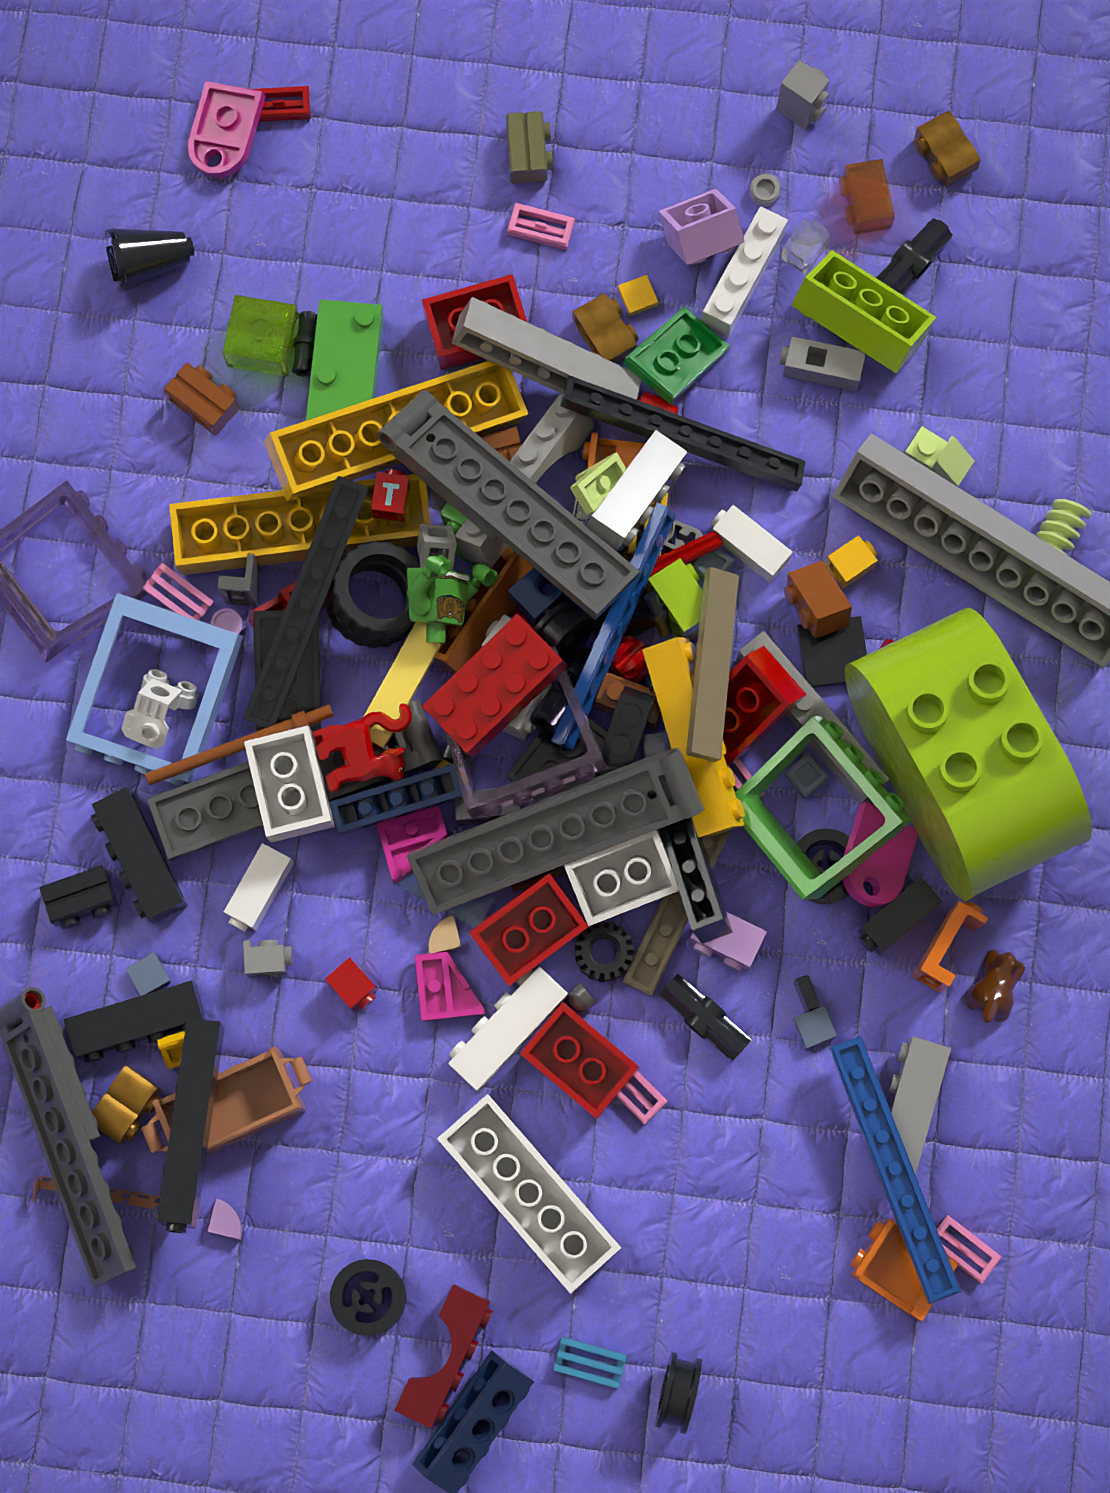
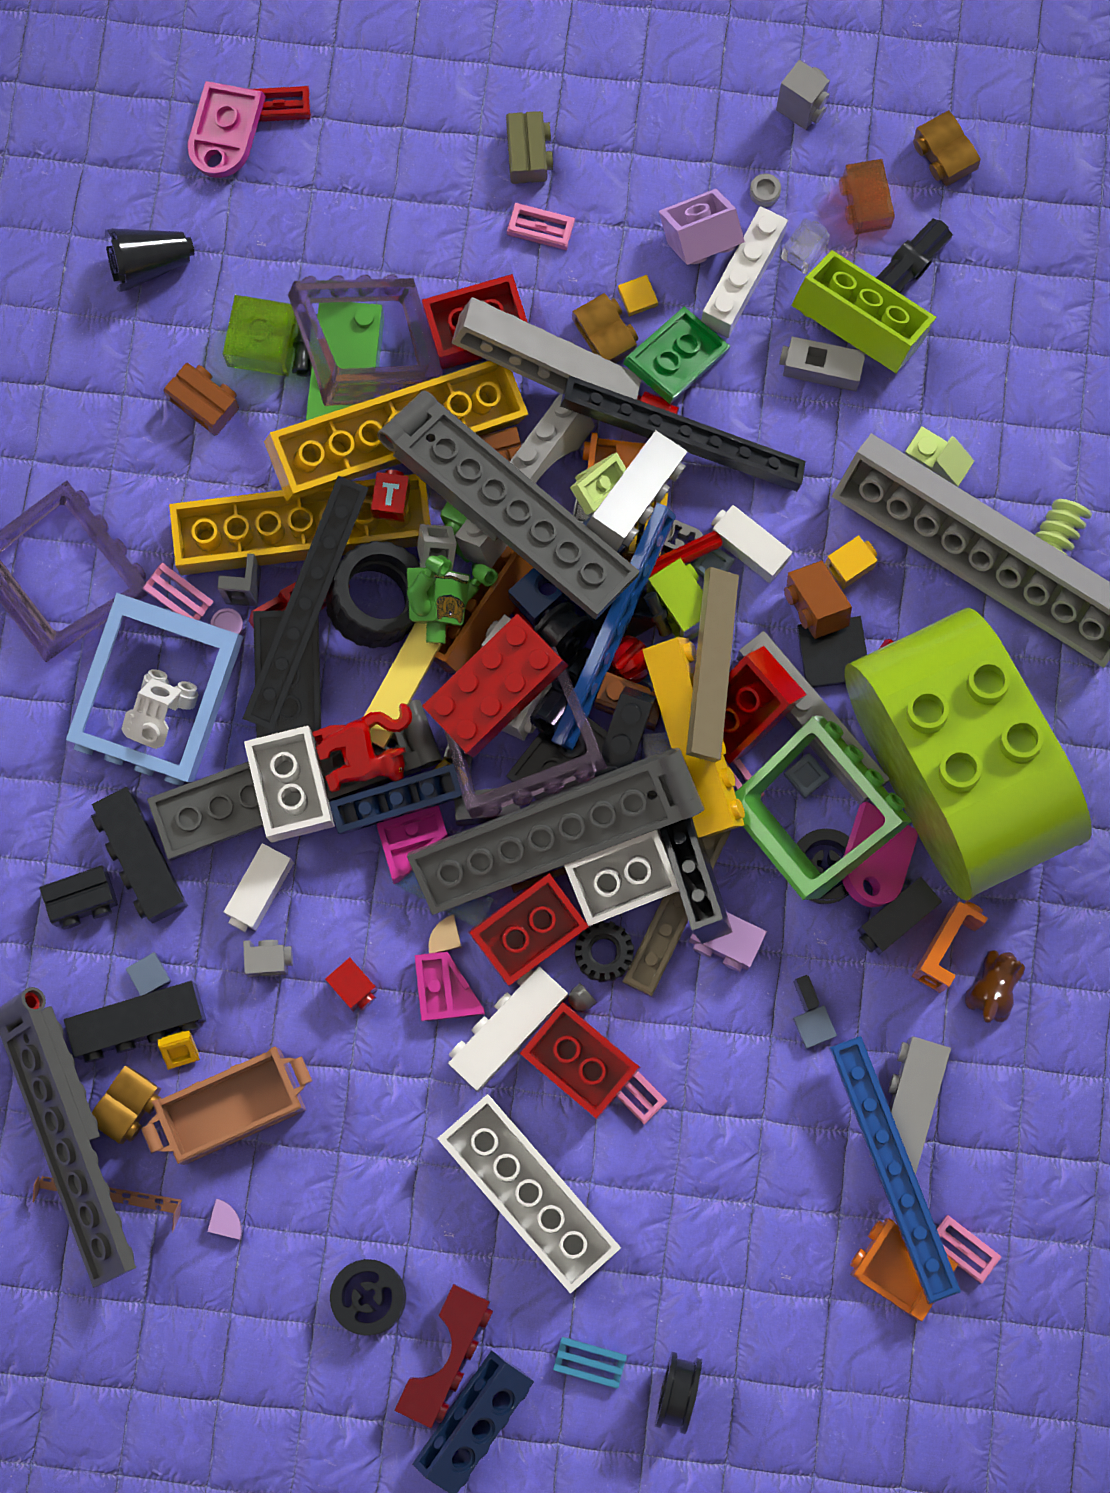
dark orange bar [145,704,334,785] -> none
black brick [157,1018,225,1234] -> none
black piece [659,974,751,1062] -> none
none -> clear purple windscreen [288,274,443,406]

